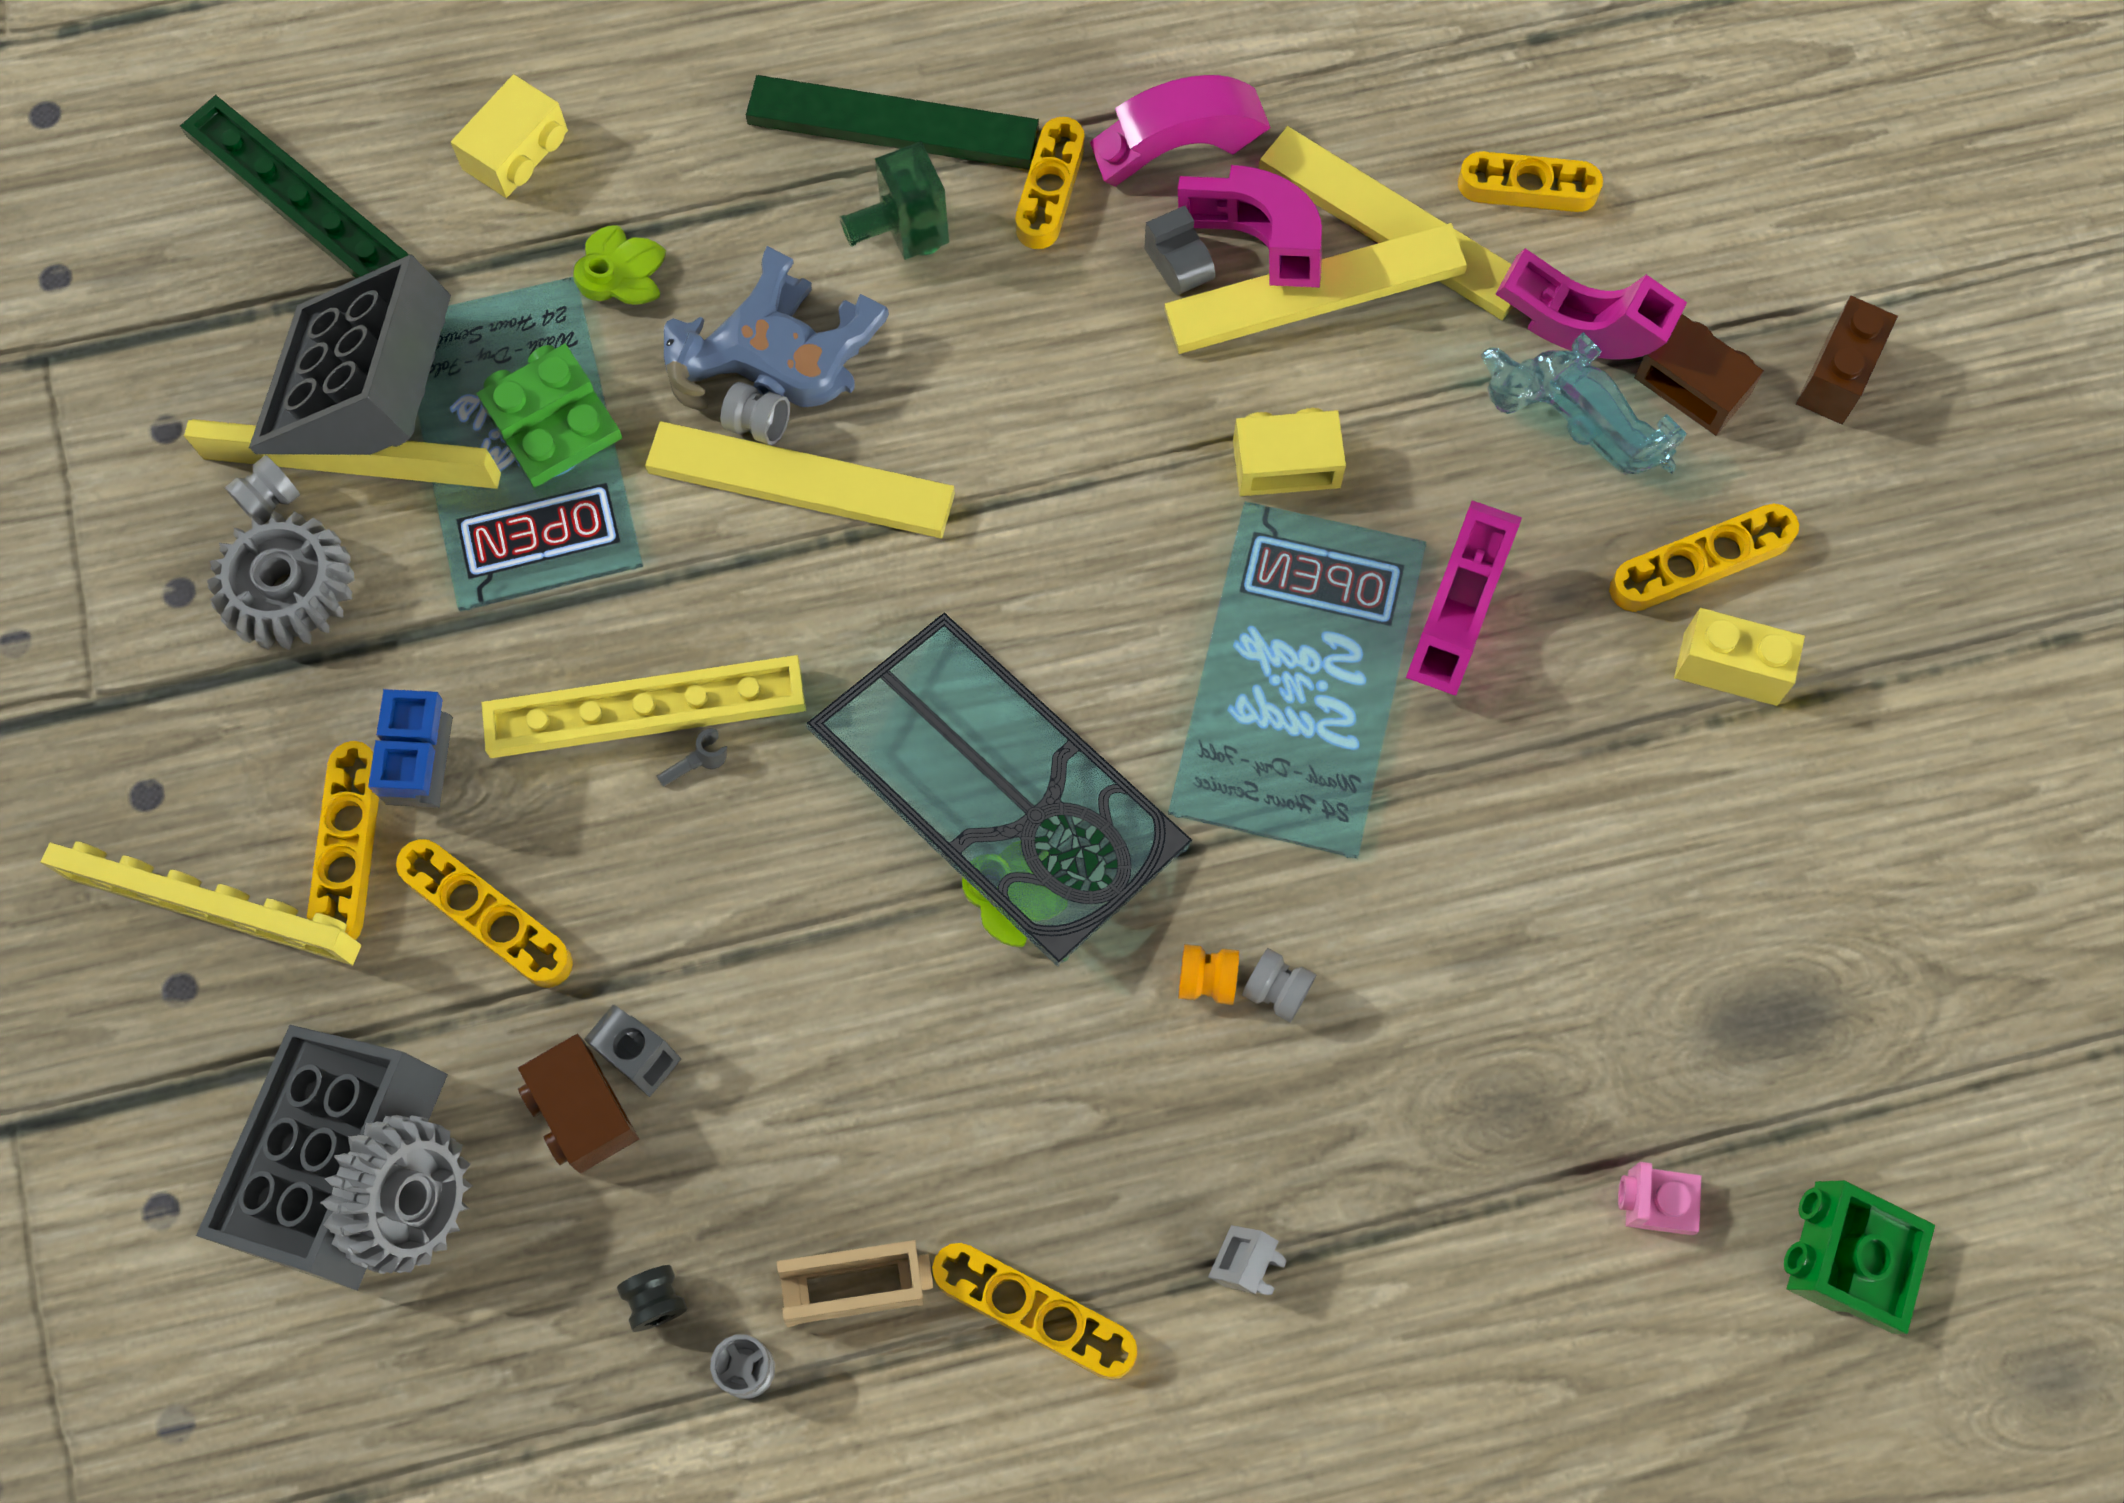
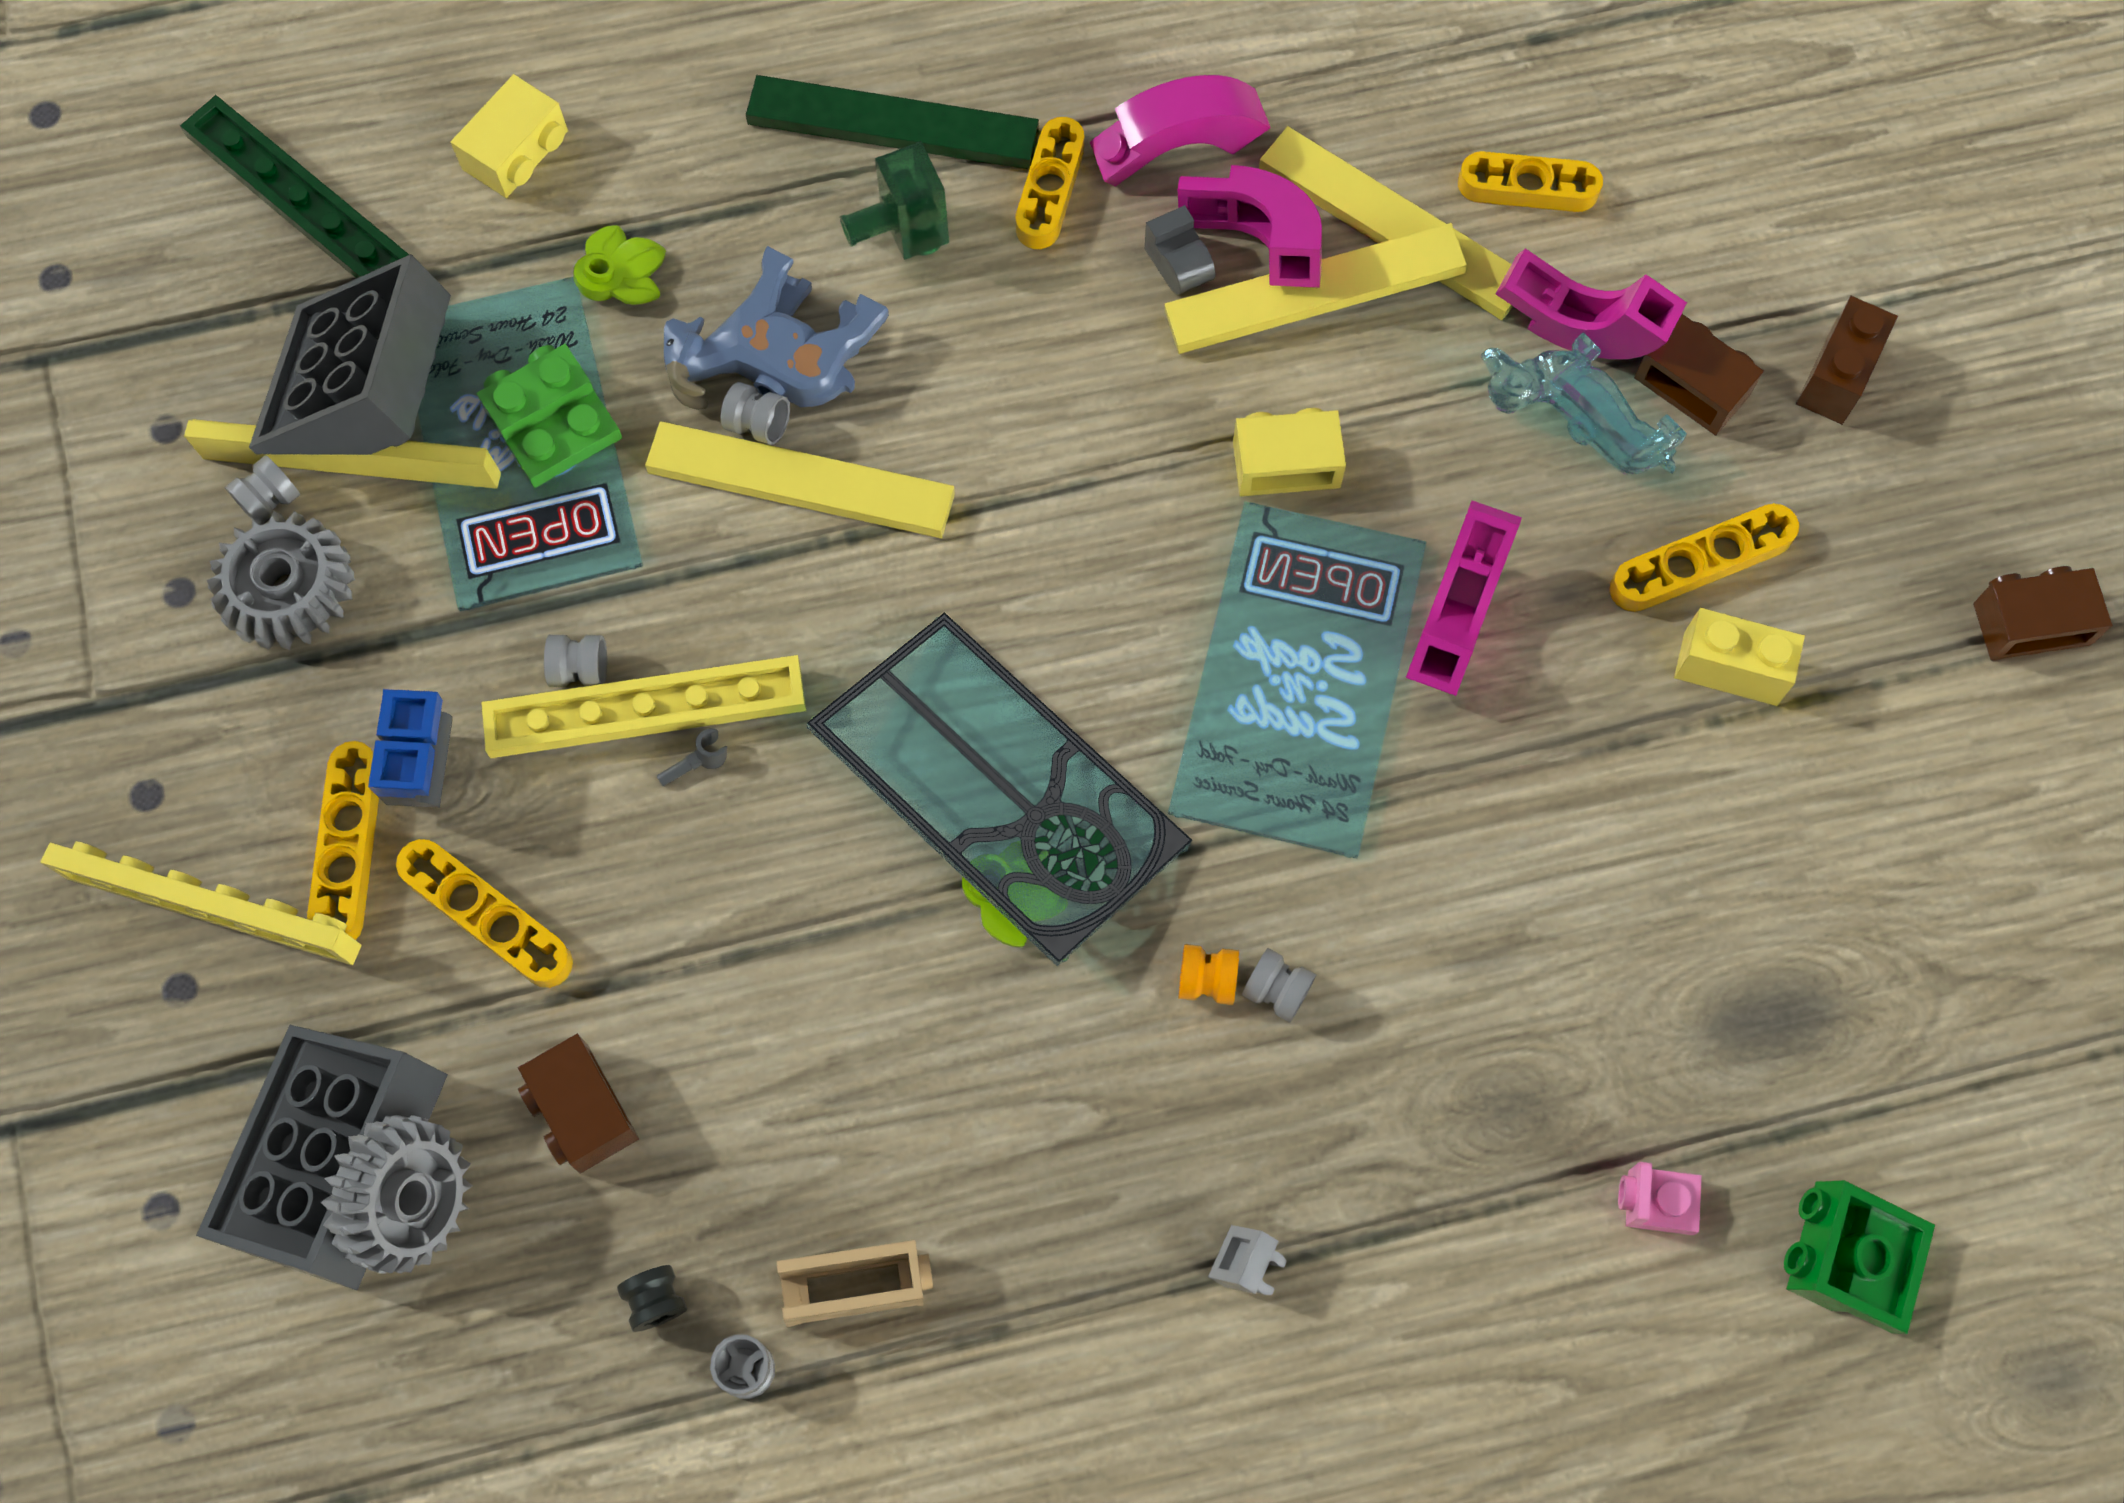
dark grey leg [584,1005,681,1097] -> none
yellow beam [932,1243,1137,1380] -> none
none -> light grey wheel [544,635,607,687]
none -> reddish brown brick [1973,566,2113,660]

